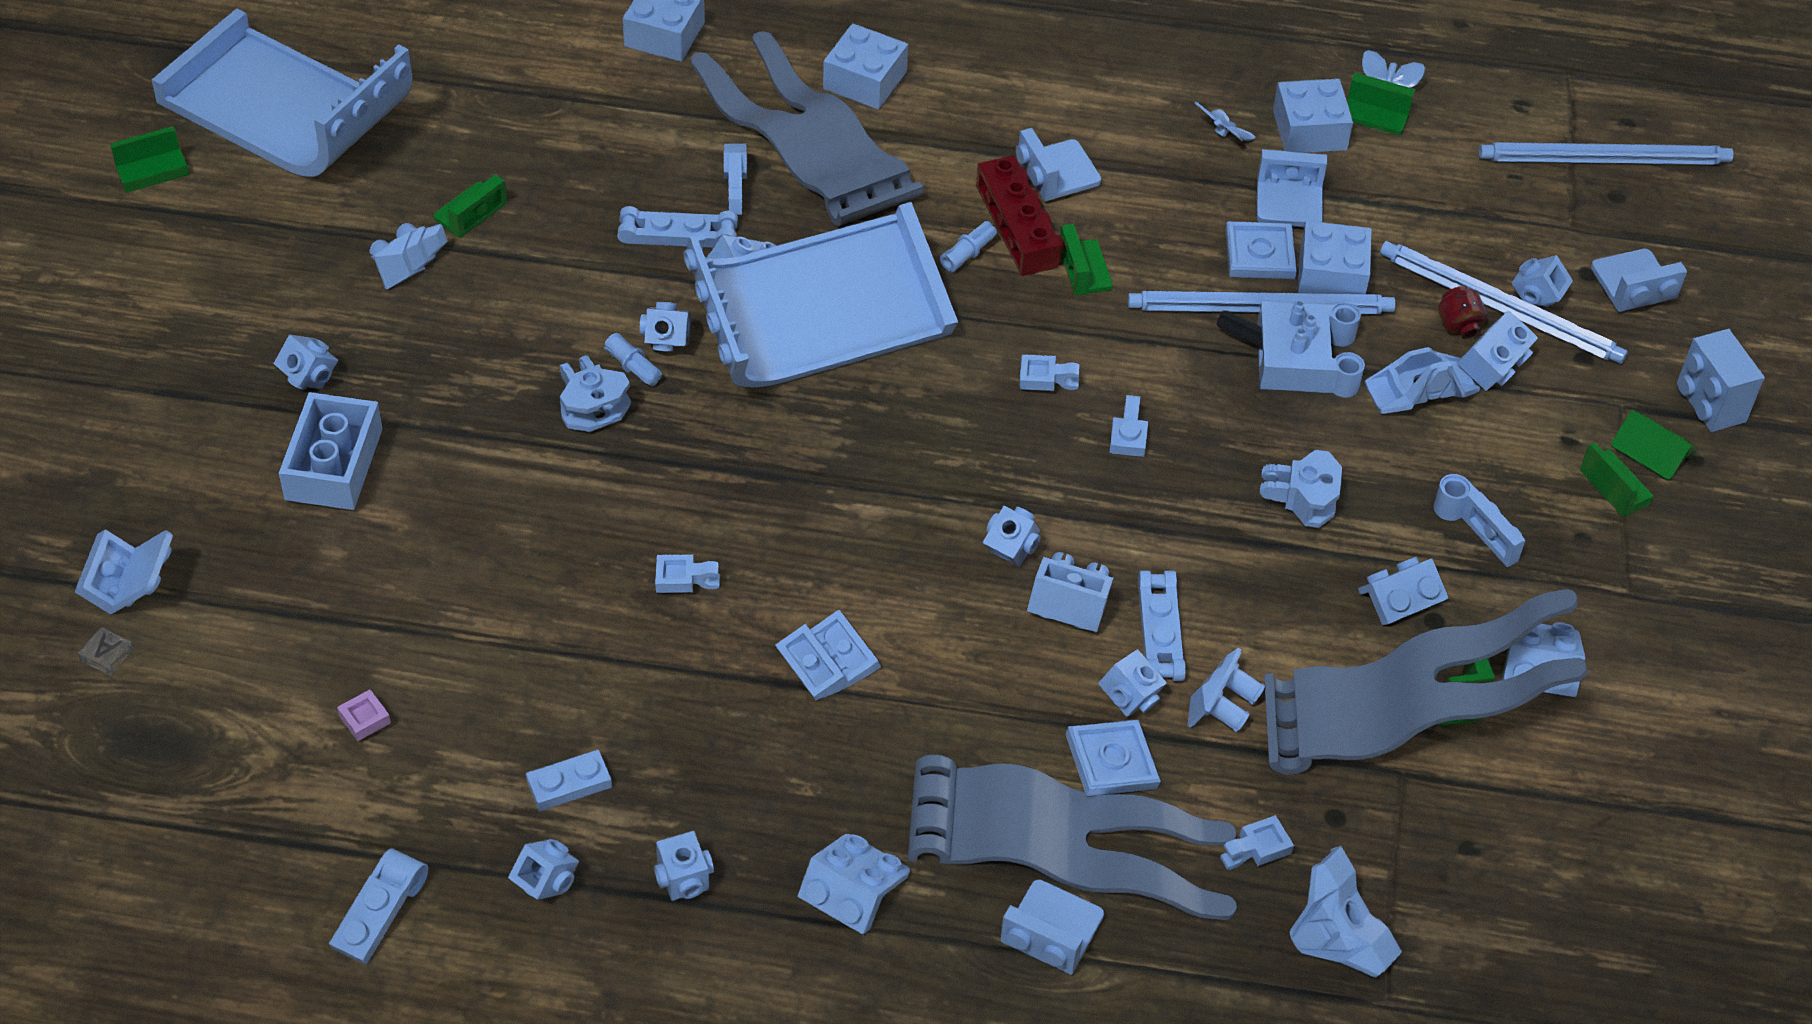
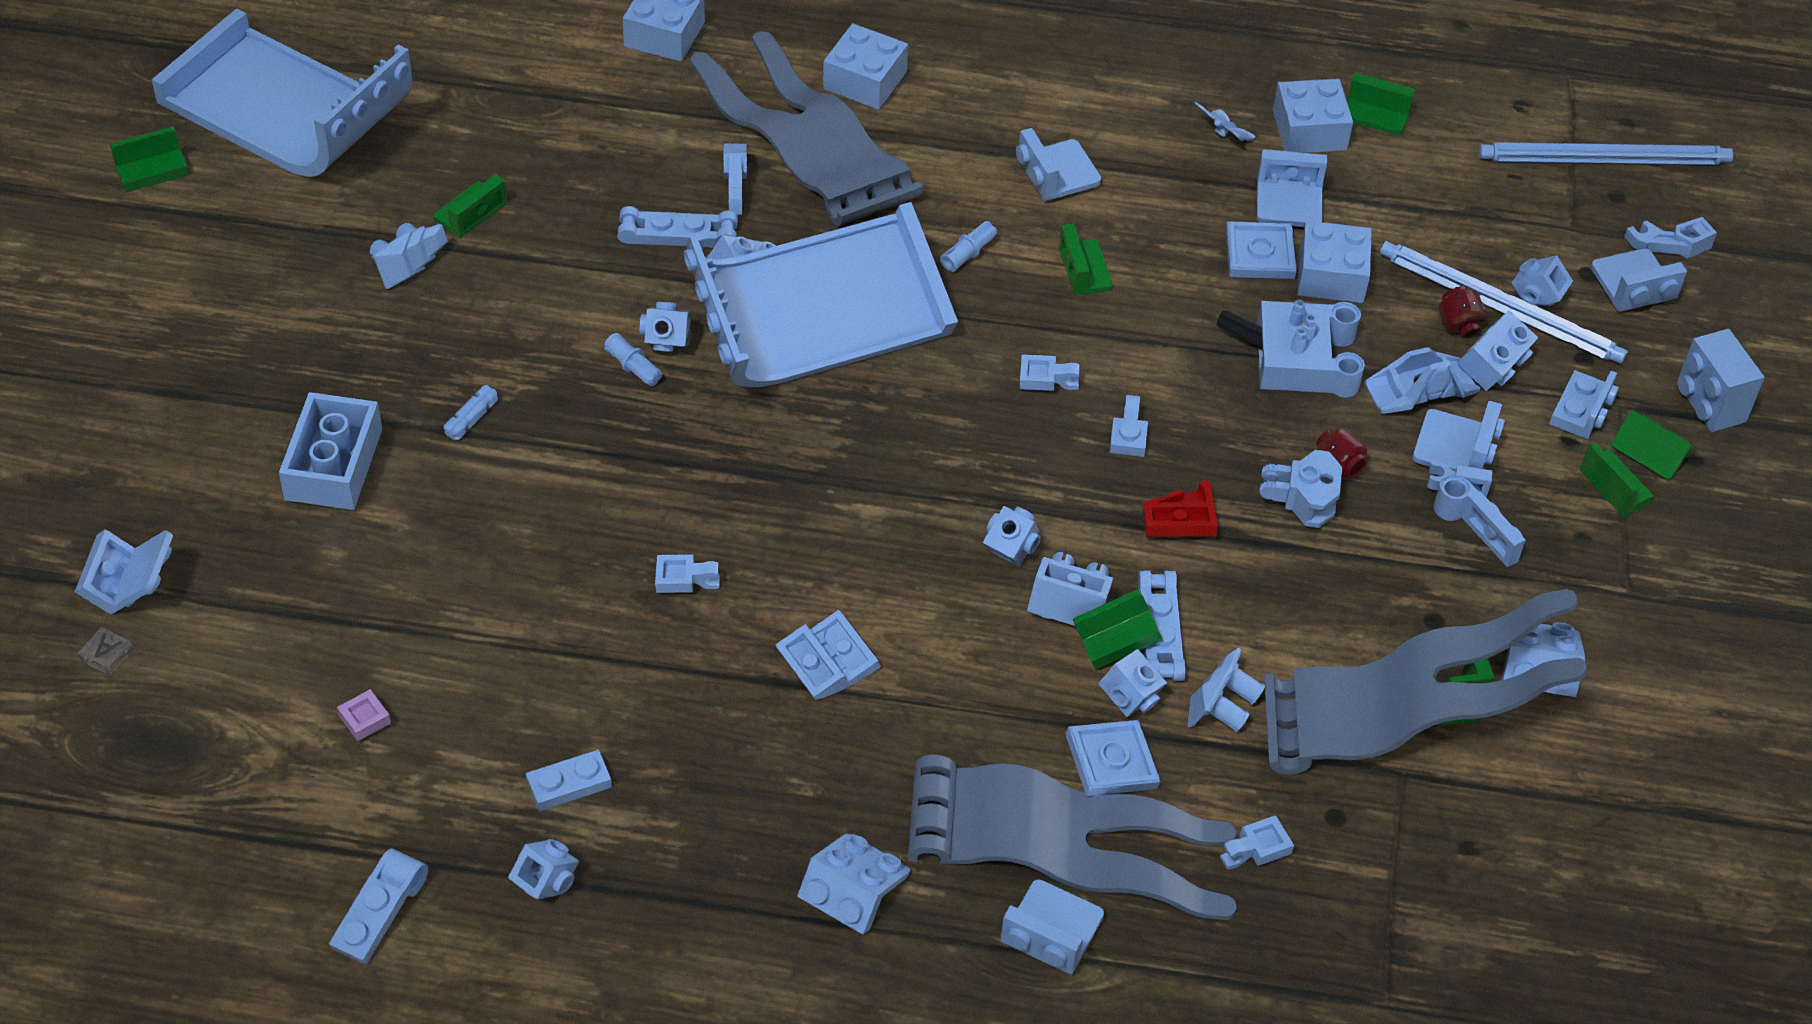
light blue brick [273,334,338,390] -> none
light blue hinge [559,355,631,432] -> none
light blue brick [654,831,714,901] -> none
dark red brick [976,155,1064,276] -> none
light blue piece [1128,291,1395,314] -> none
light blue piece [1289,846,1402,977] -> none
light blue bracket [1358,556,1449,626] -> none
light blue piece [1362,50,1425,88] -> none
none -> light blue axle [444,385,498,441]
none -> green panel [1073,589,1163,670]
none -> red wing [1142,480,1218,537]
none -> dark red head [1316,427,1368,479]
none -> light blue bracket [1413,401,1505,471]
none -> light blue plate [1427,461,1492,498]
none -> light blue bracket [1549,370,1619,439]
none -> light blue piece [1624,217,1717,259]

